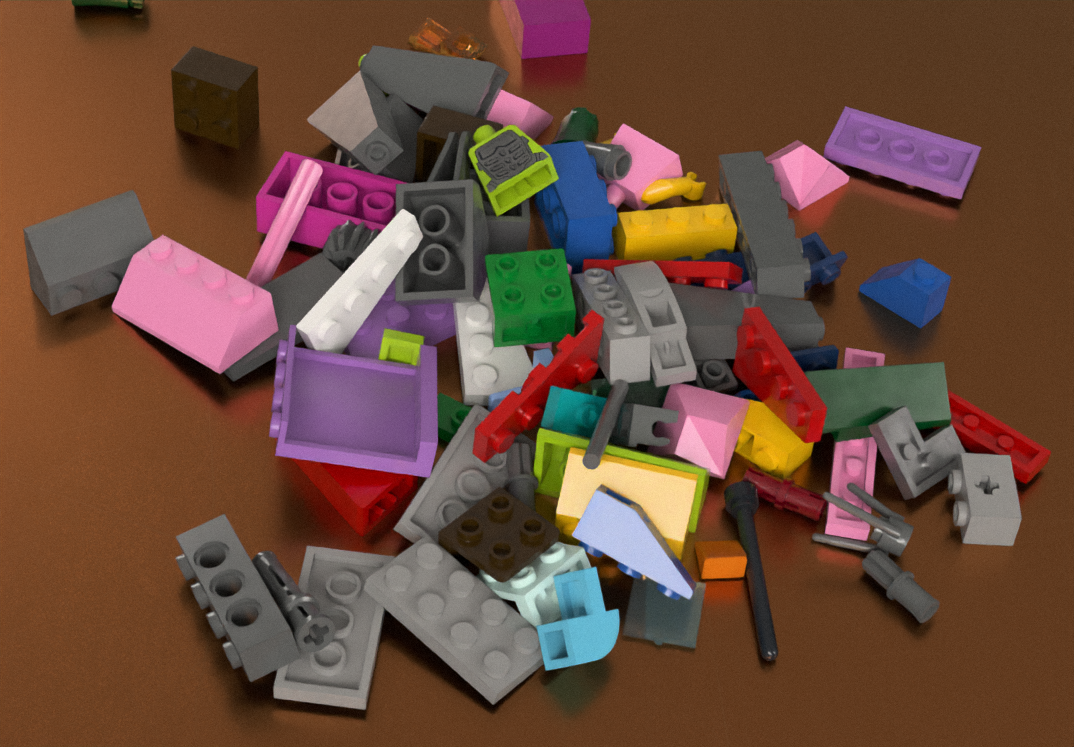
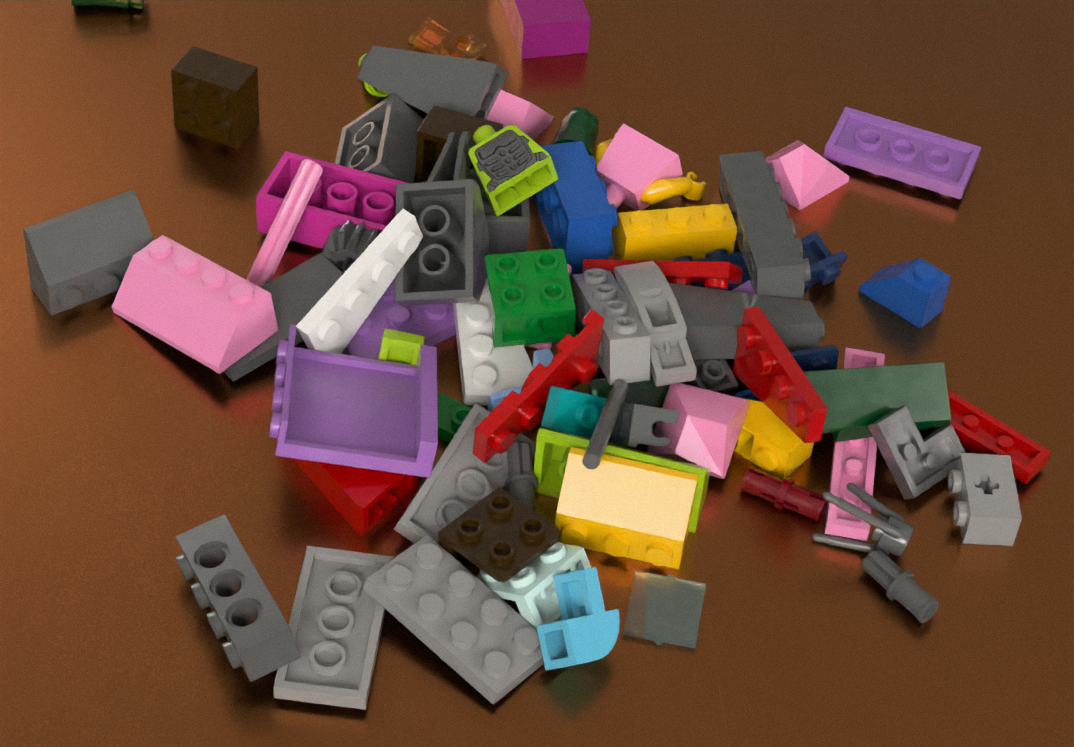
dark grey pin [252,551,336,652] -> none
slope [307,71,404,175] -> none
slope [572,484,697,600] -> none
dark grey cone [582,140,632,181] -> none
orange slope [694,540,747,579] -> none
black piece [724,481,779,661] -> none

